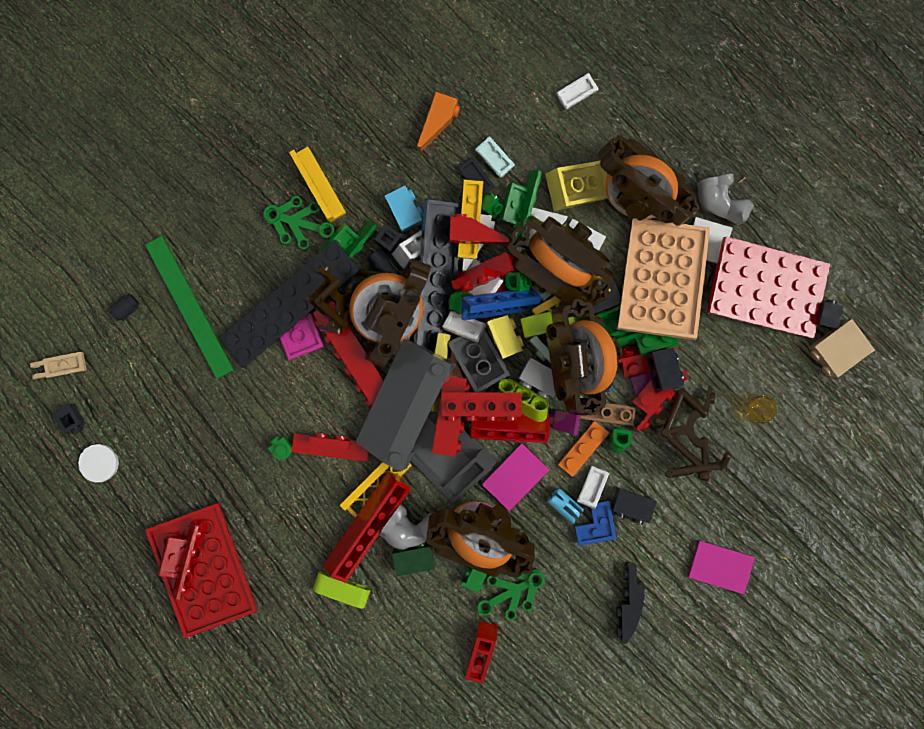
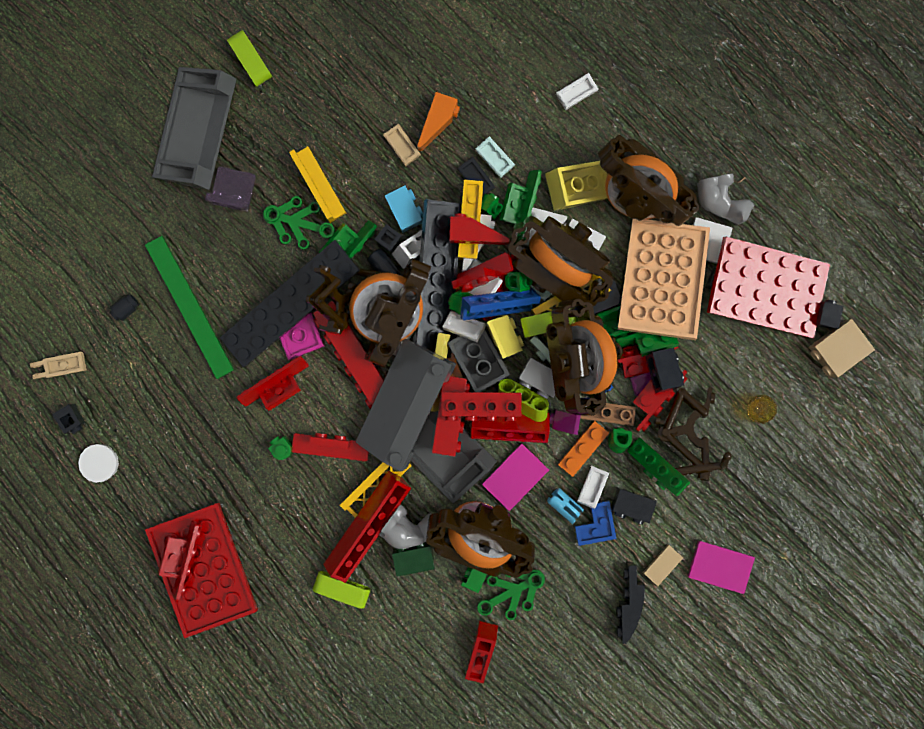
none -> dark grey slope [152,67,236,190]
none -> clear purple bracket [205,167,256,212]
none -> lime beam [227,30,272,87]
none -> red bracket [236,356,309,411]
none -> tan tile [383,124,421,167]
none -> green bracket [627,438,690,496]
none -> tan tile [643,544,683,586]

